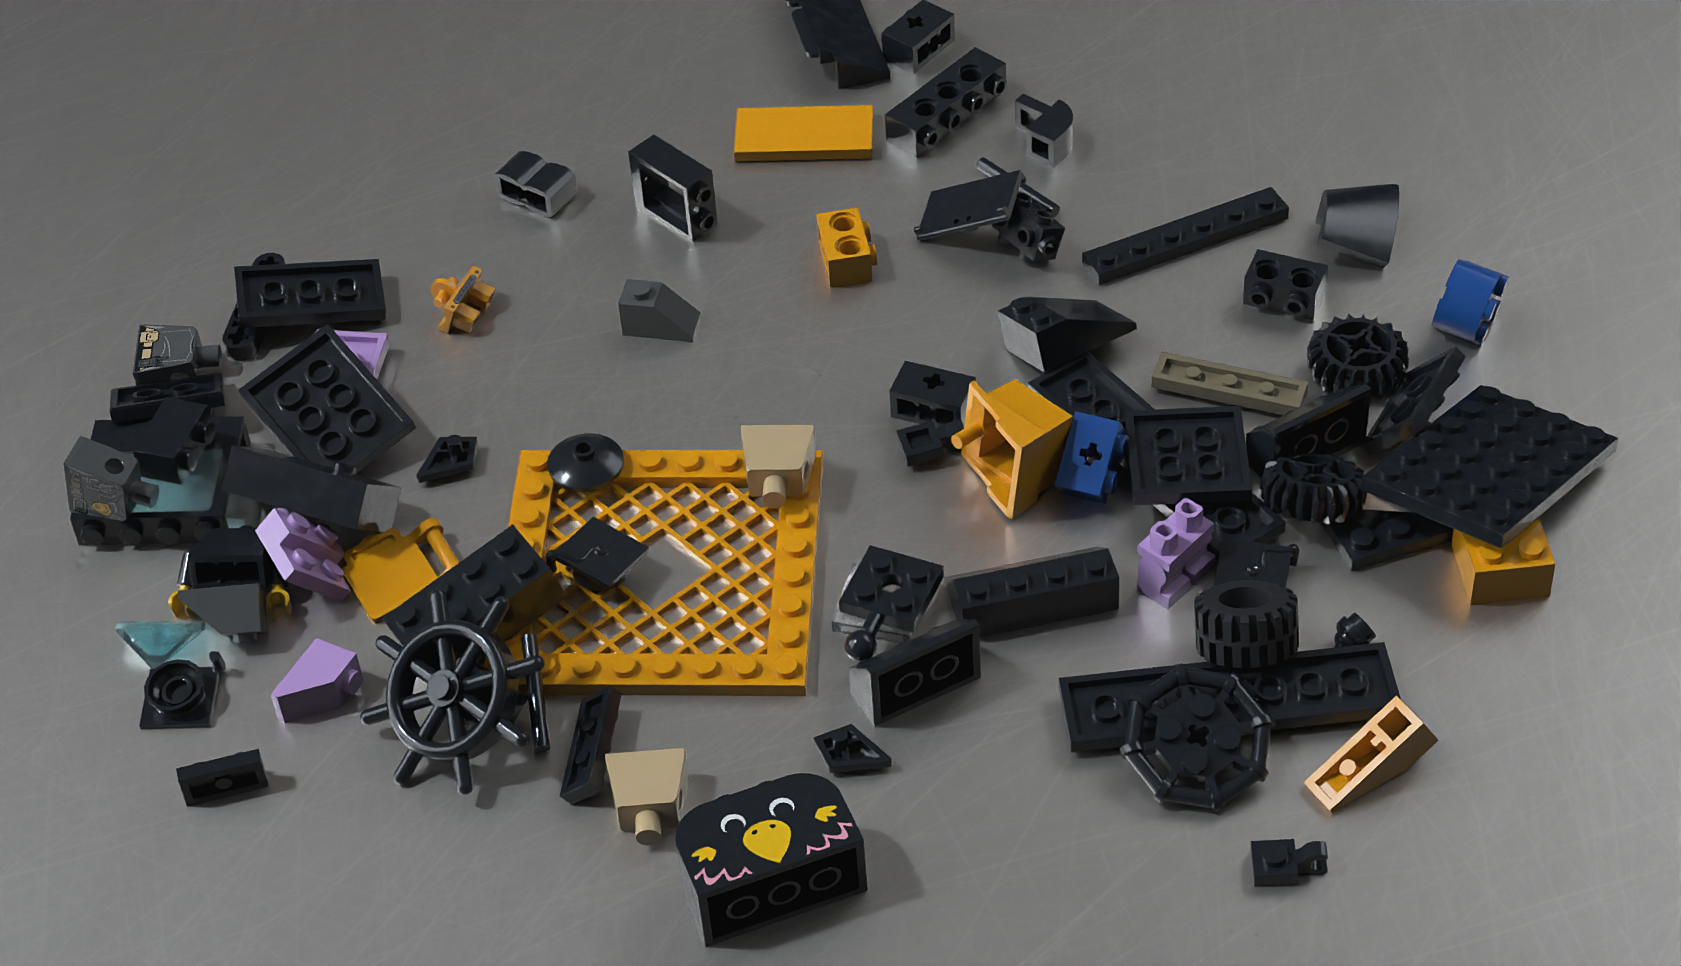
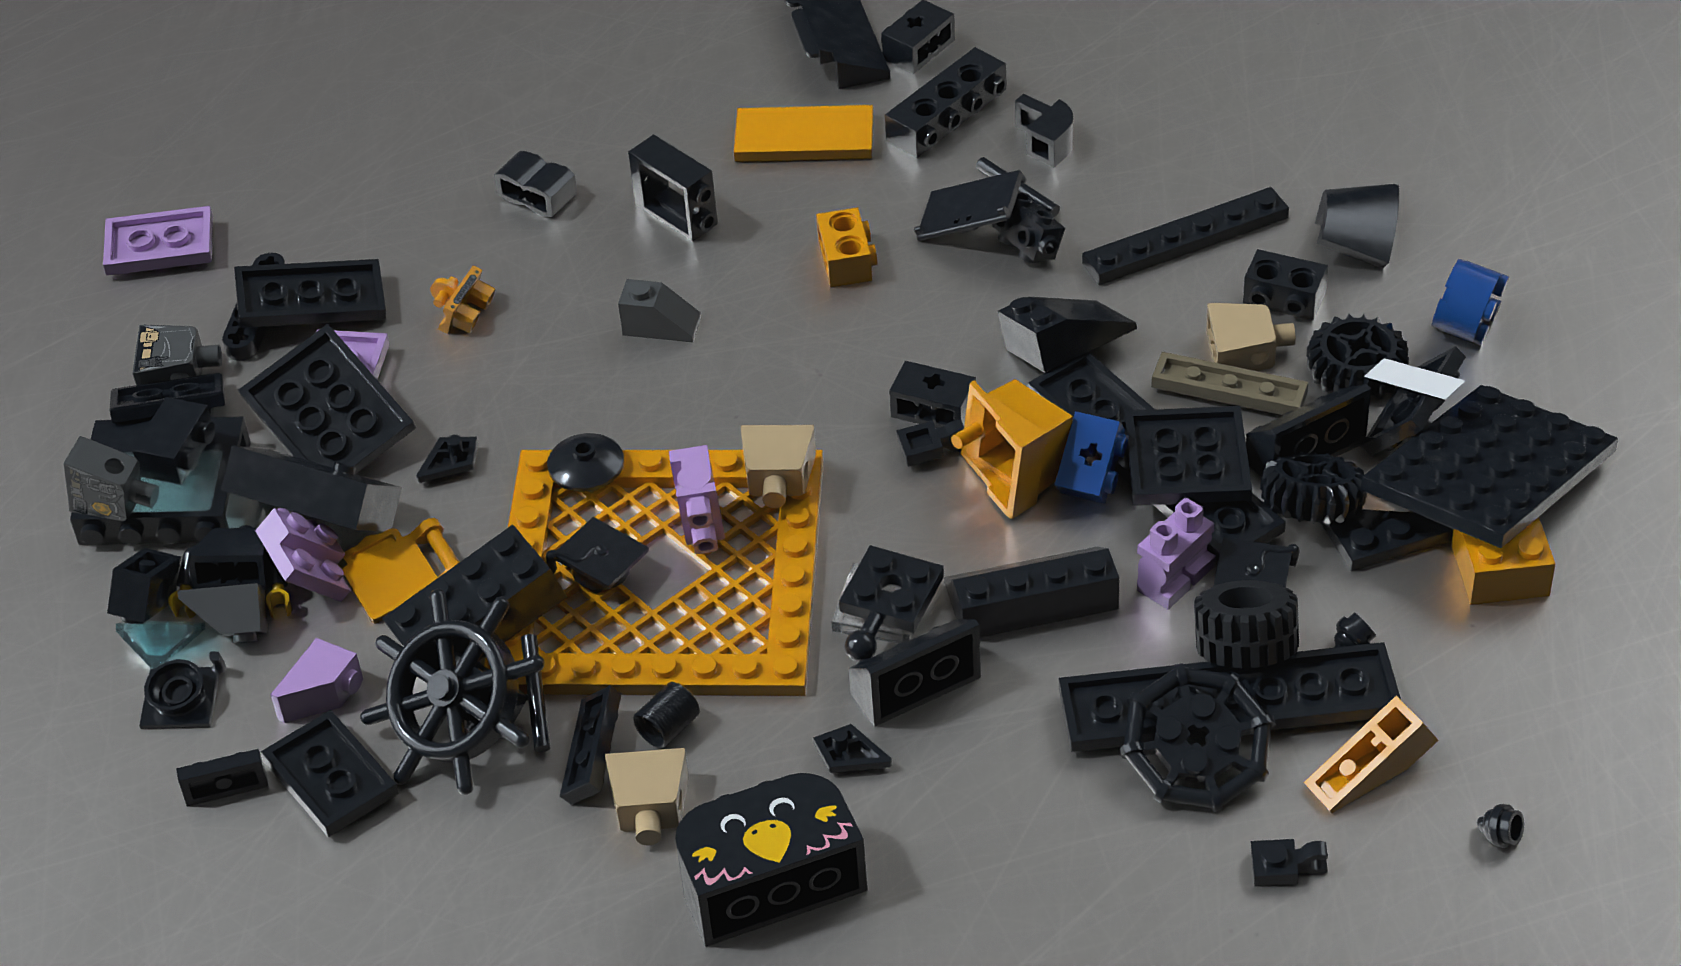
none -> lavender plate [103,206,213,276]
none -> black brick [107,548,181,624]
none -> black plate [260,710,399,837]
none -> black piece [633,682,700,748]
none -> lavender hips [669,445,725,554]
none -> tan torso [1206,303,1296,371]
none -> white sticker [1364,358,1465,400]
none -> black plate [1477,804,1524,848]

